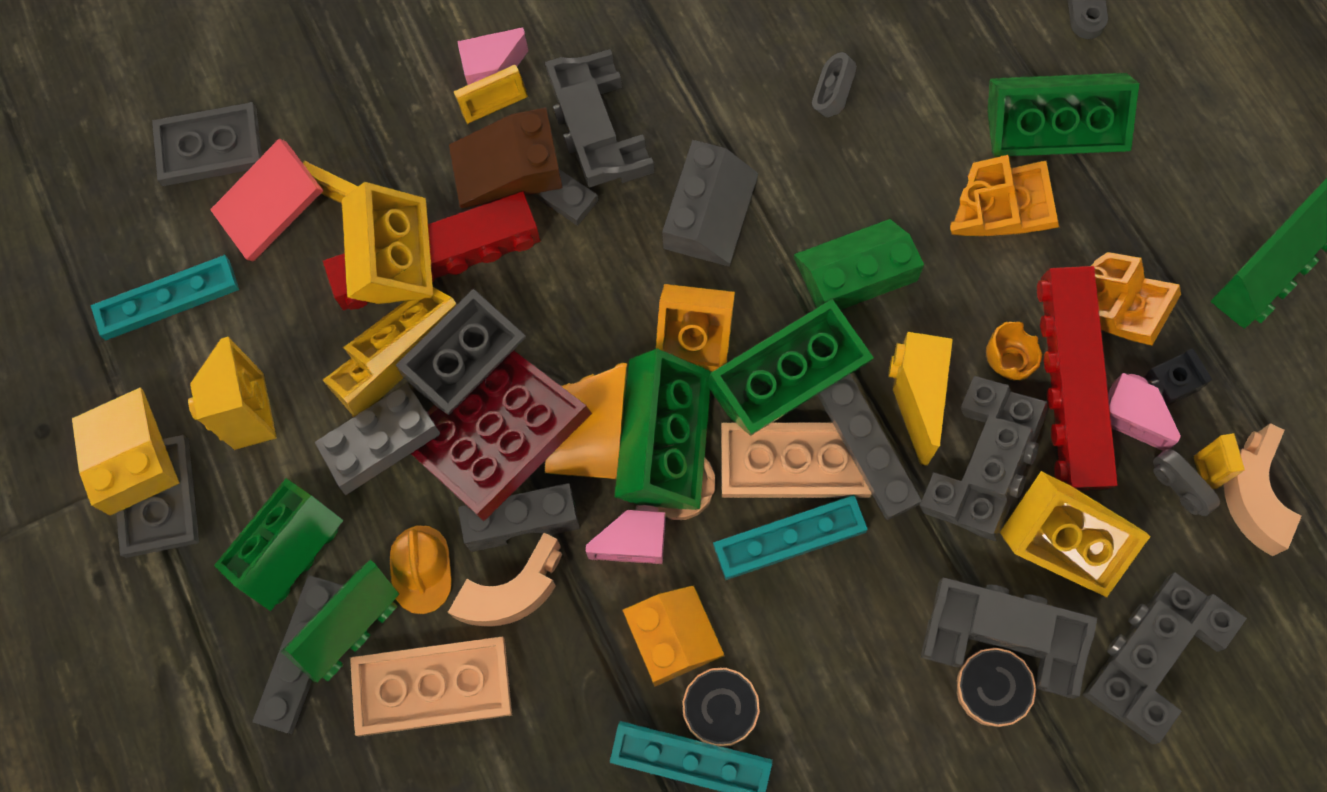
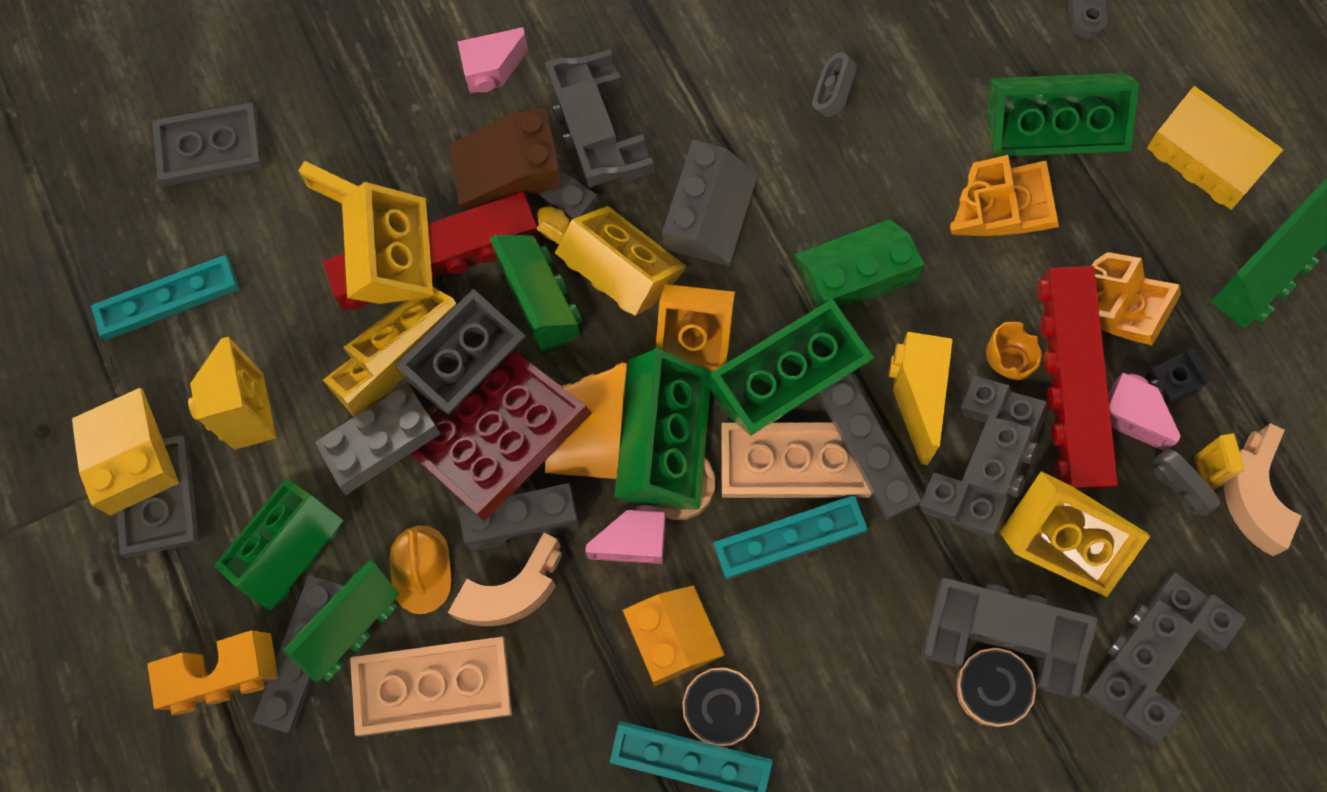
coral tile [210,139,323,261] -> none
yellow tile [454,65,528,124] -> none
none -> light orange arch [147,630,279,715]
none -> green slope [490,235,583,354]
none -> yellow animal [536,206,570,244]
none -> yellow slope [555,206,687,316]
none -> yellow slope [1147,86,1284,210]

